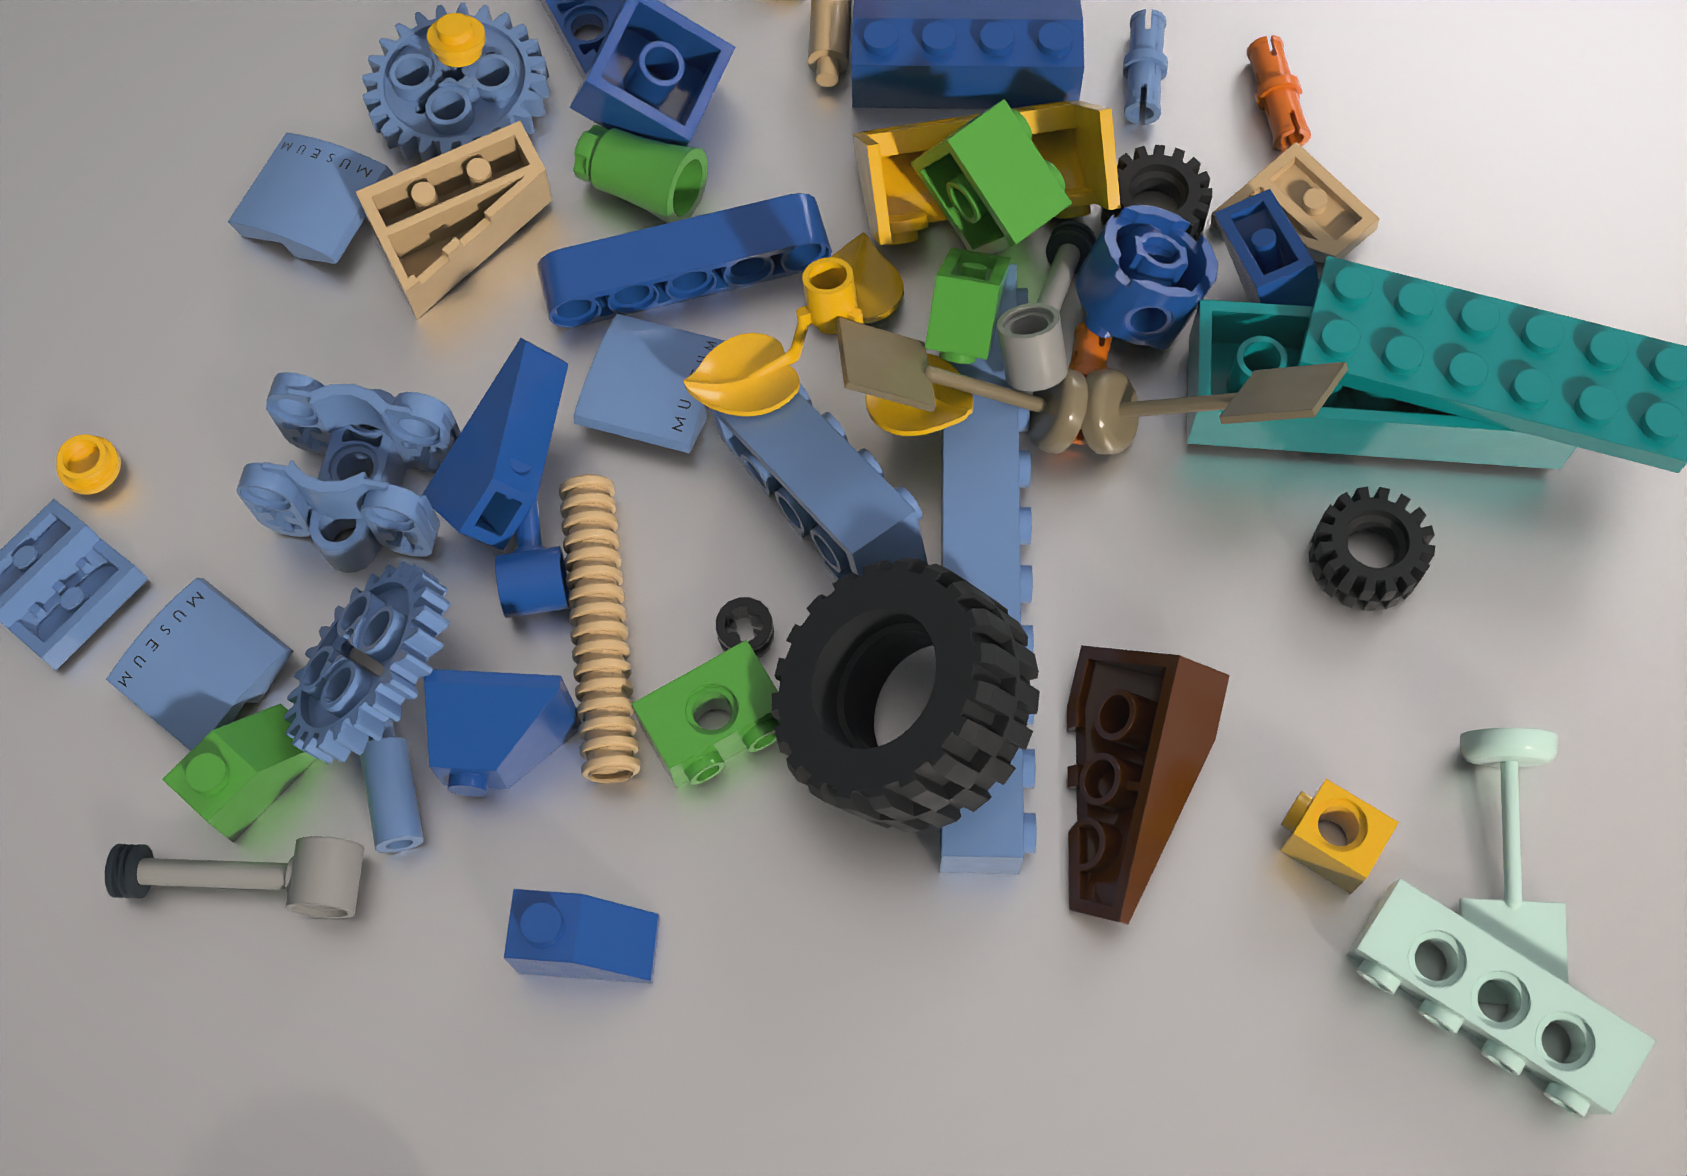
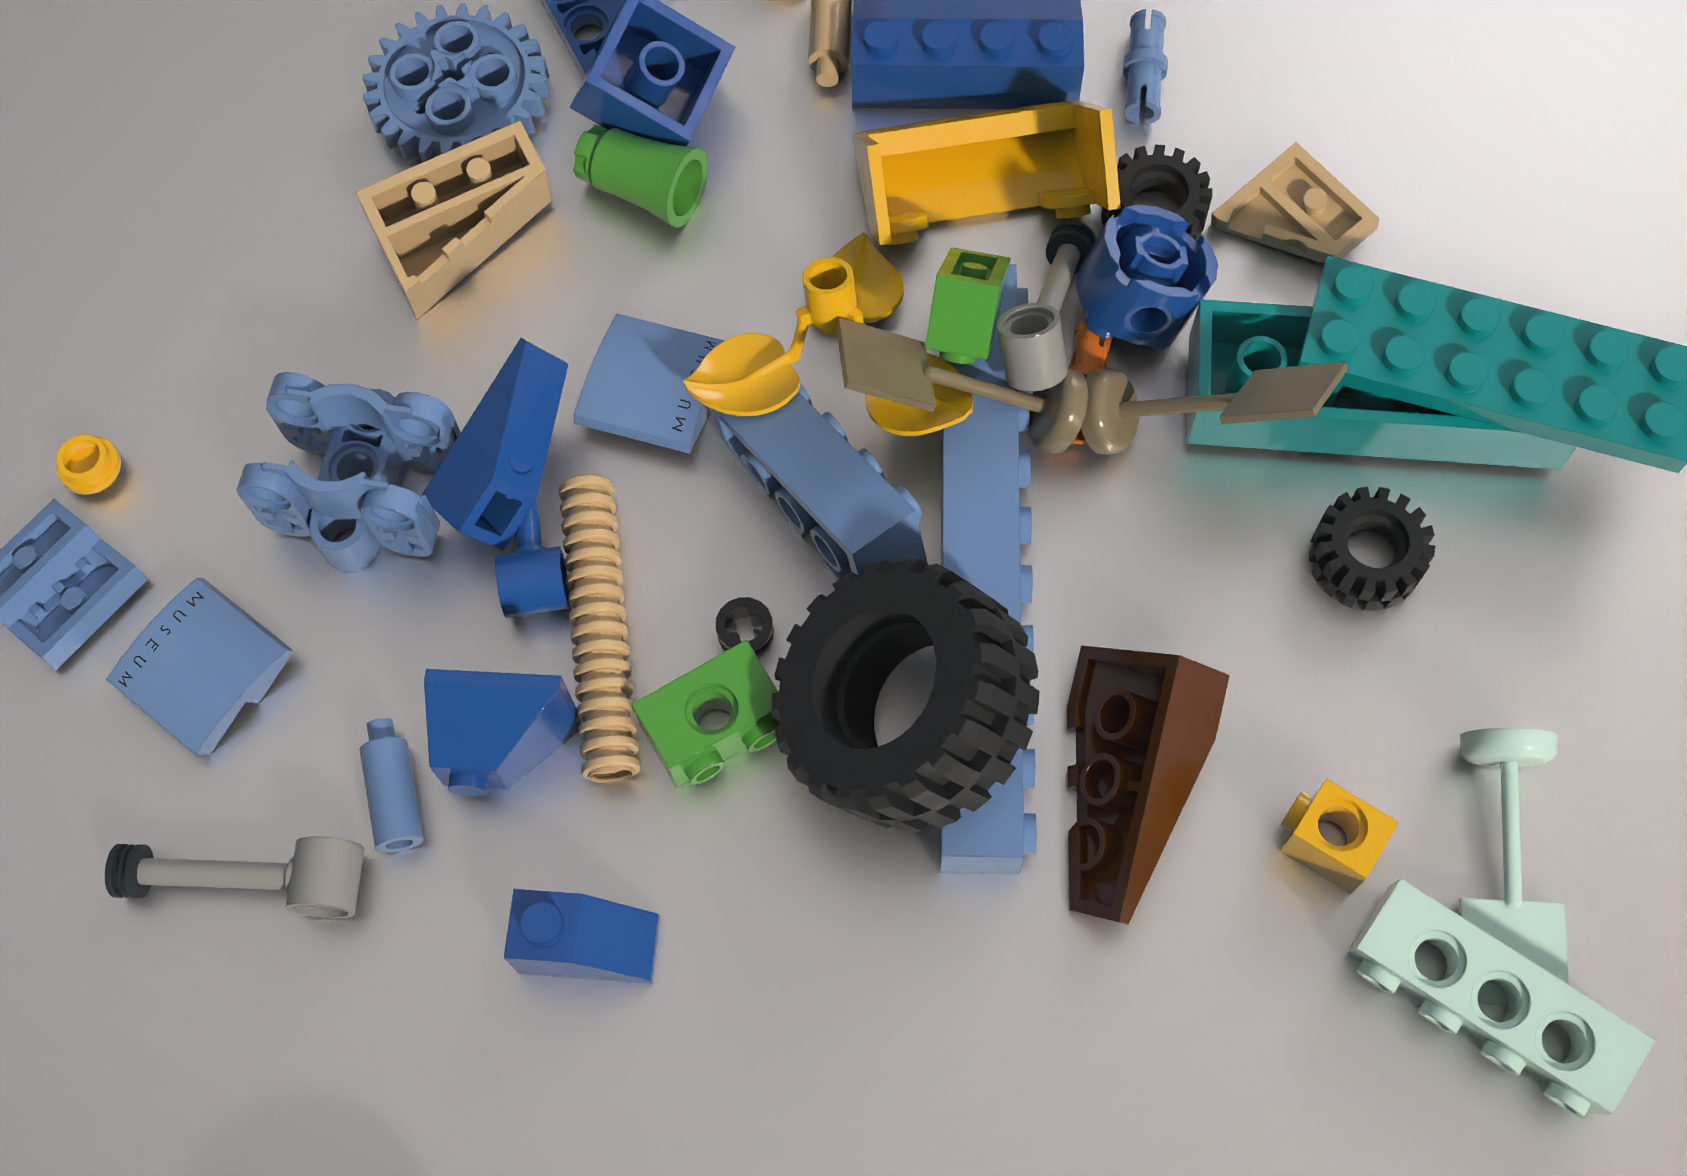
bright green slope [162,703,316,842] -> none
medium blue slope [228,132,393,264] -> none
medium blue gear [284,561,451,764] -> none
yellow plate [427,13,486,67] -> none
blue beam [537,193,832,328] -> none
bright green brick [910,99,1072,254] -> none
blue slope [1214,189,1319,306] -> none
orange pin [1247,35,1311,151] -> none

